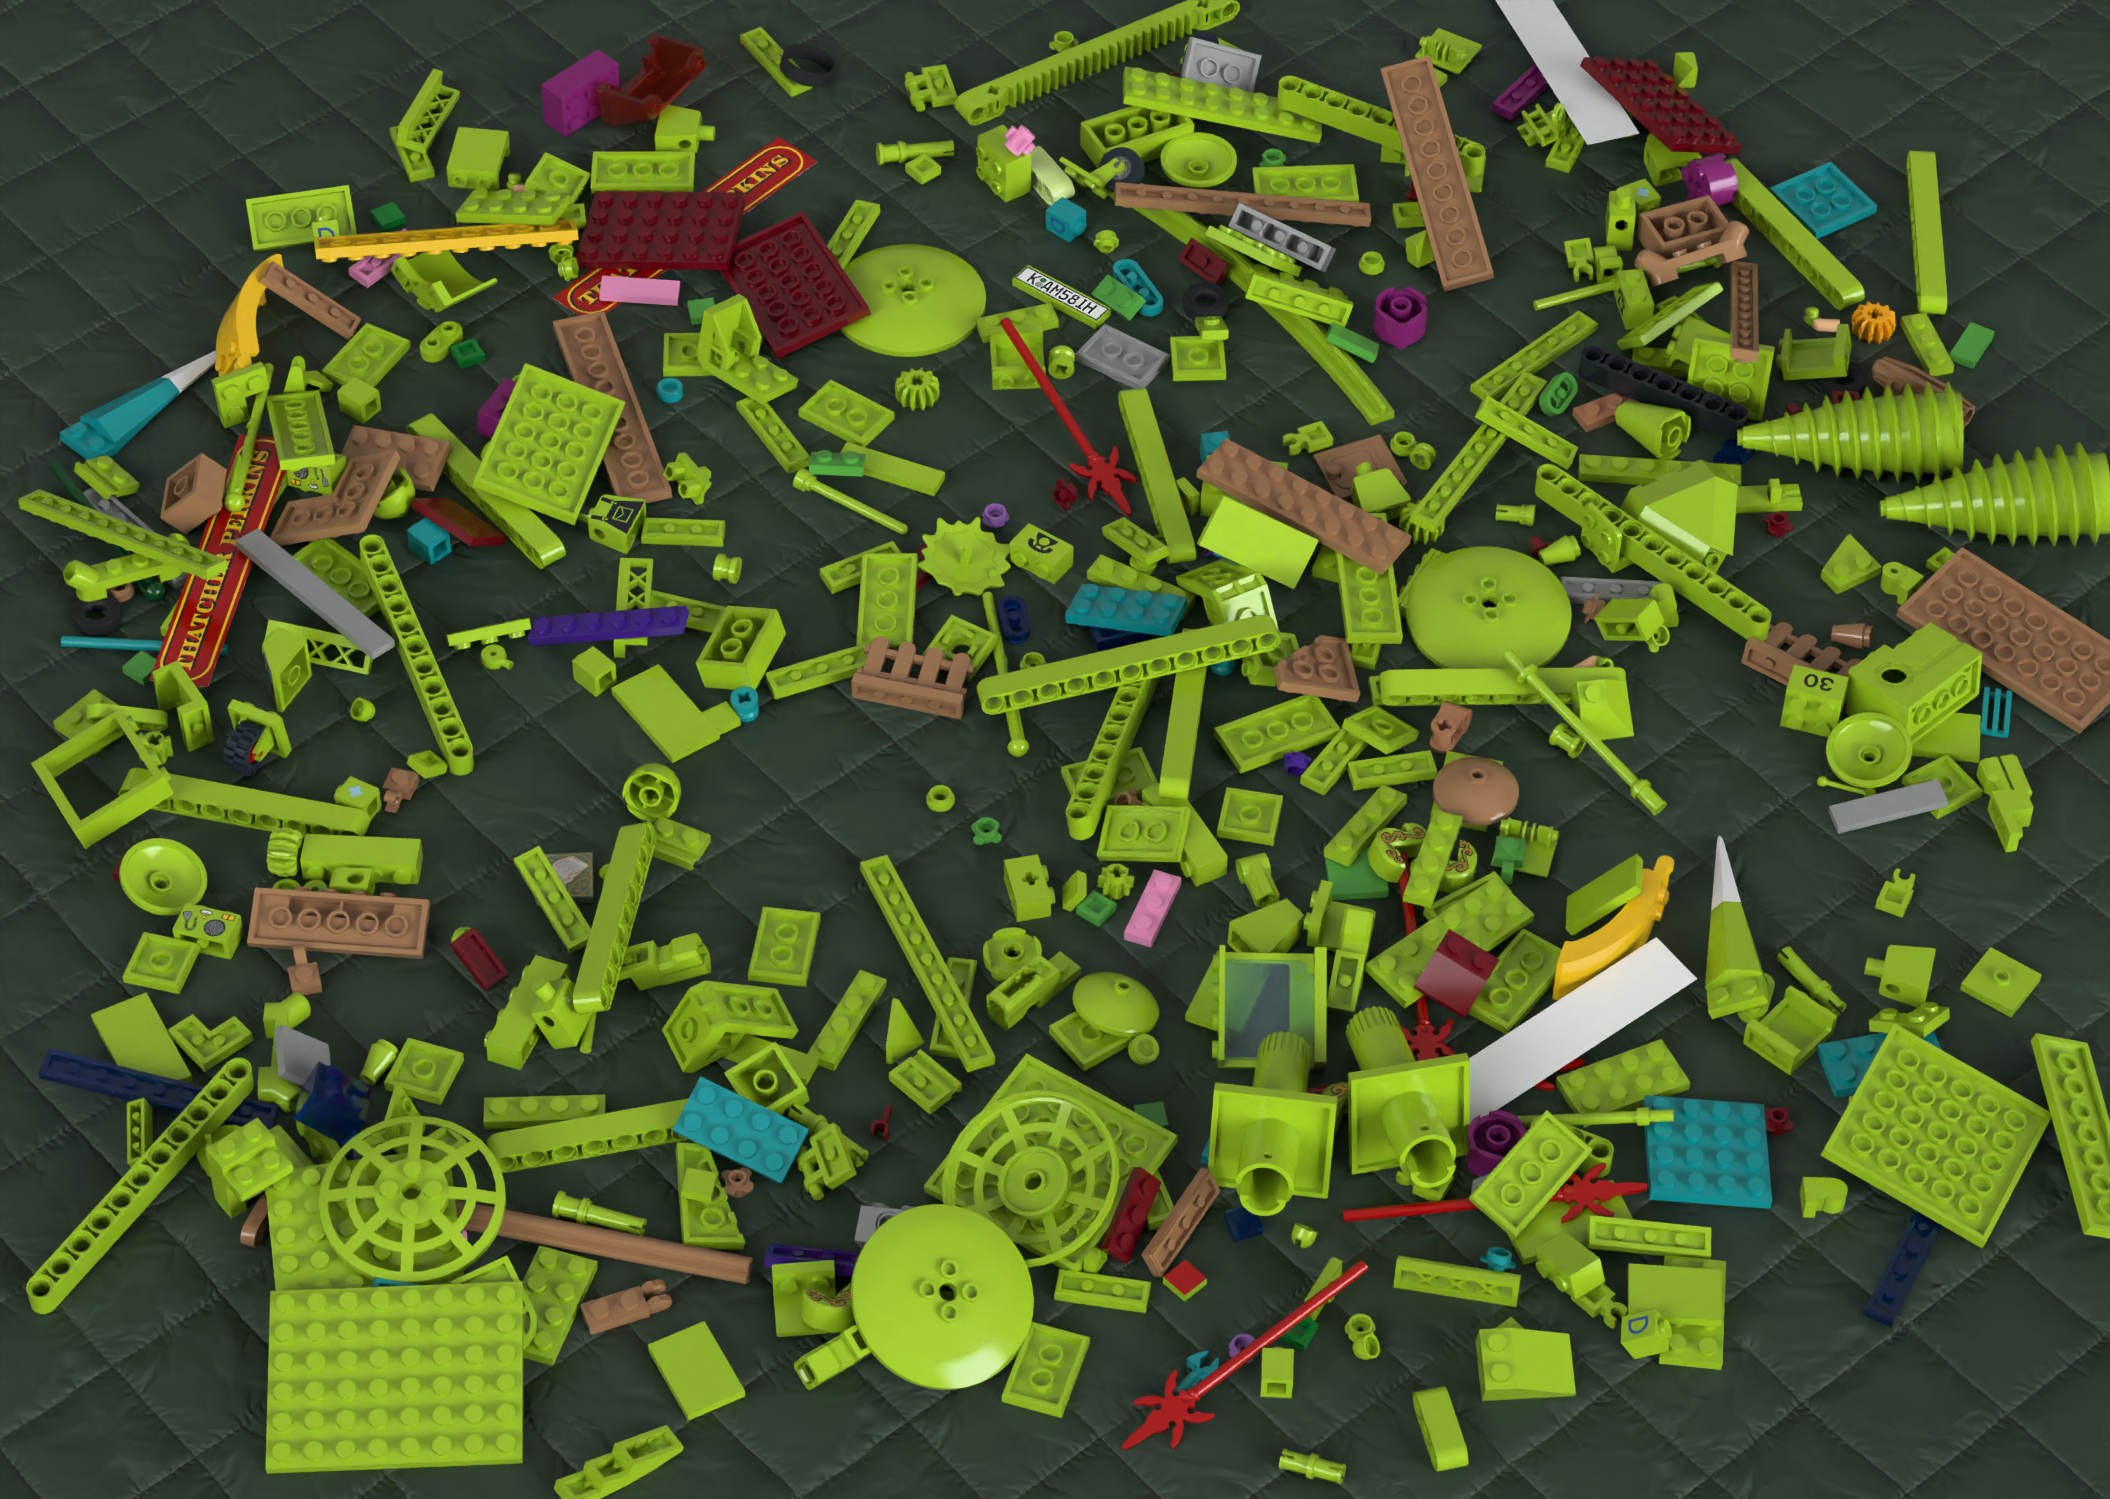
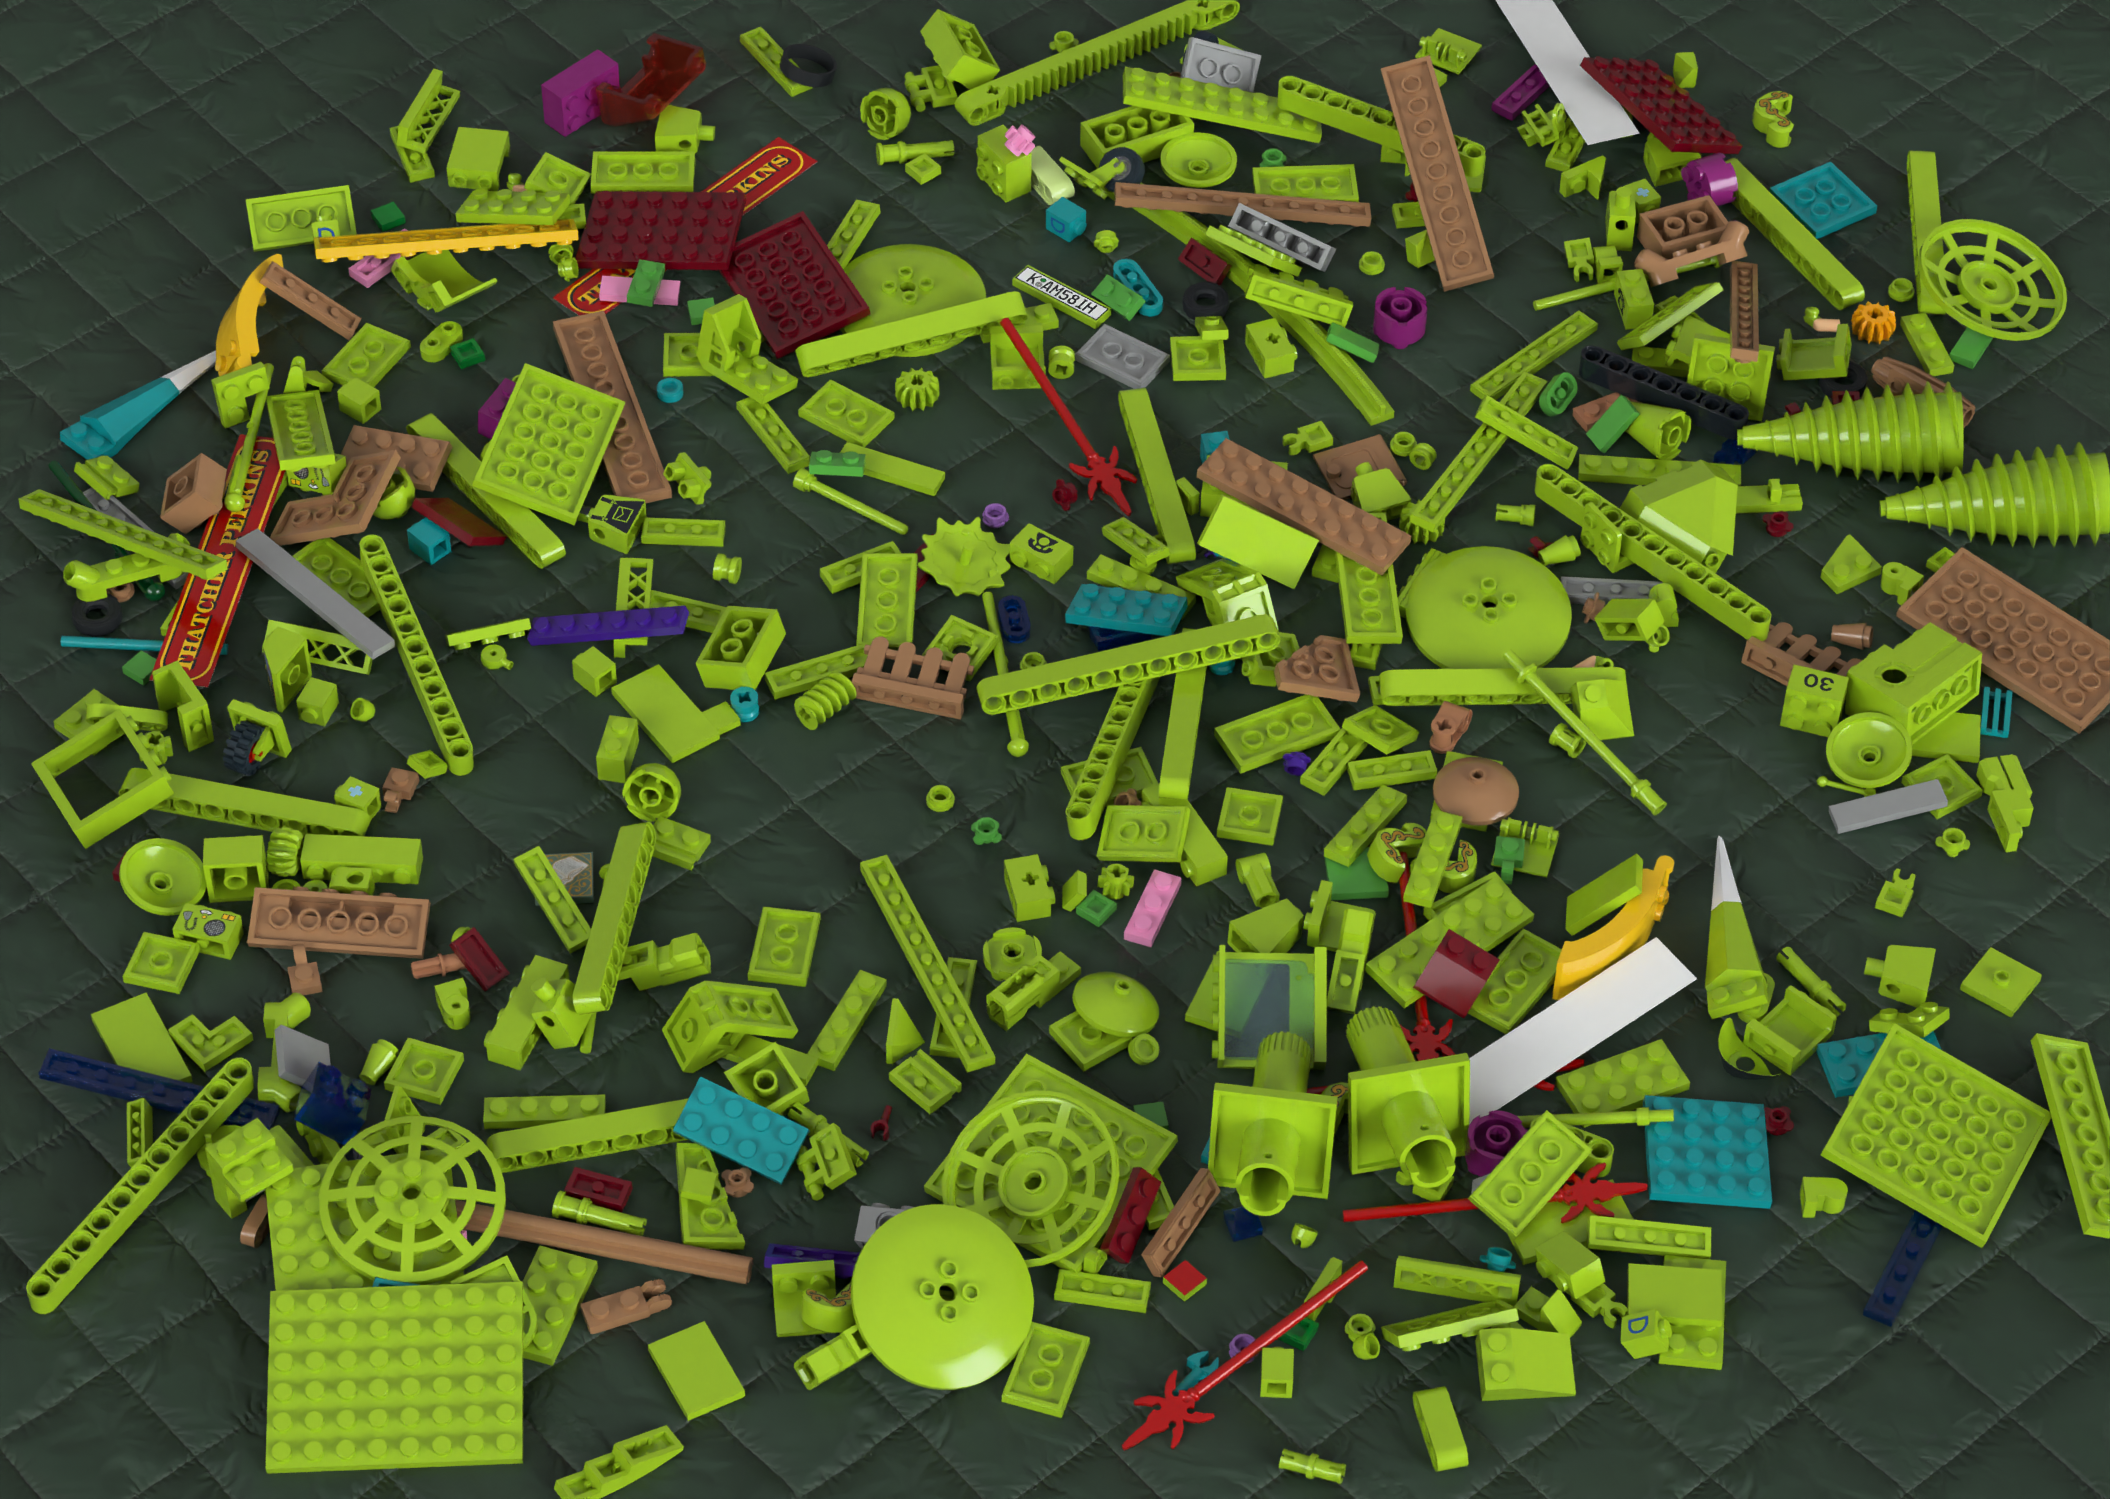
none -> lime brick [203,835,269,903]
none -> lime brick [296,677,339,727]
none -> nougat axle [411,953,467,979]
none -> lime leg [435,978,471,1030]
none -> dark red plate [564,1167,633,1212]
none -> lime brick [596,715,639,783]
none -> bright green plate [627,259,665,307]
none -> lime piece [794,672,857,730]
none -> lime beam [795,291,1028,377]
none -> lime cylinder [860,88,911,140]
none -> lime brick [920,9,1000,89]
none -> lime brick [1245,318,1297,379]
none -> lime plate [1381,1299,1519,1351]
none -> lime slope [1514,1287,1582,1338]
none -> lime slope [1559,155,1606,200]
none -> bright green tile [1586,395,1640,453]
none -> lime piece [1718,1017,1782,1080]
none -> lime animal [1752,91,1794,148]
none -> lime plate [1888,278,1915,302]
none -> lime dish [1918,219,2067,341]
none -> lime plate [1935,828,1970,857]

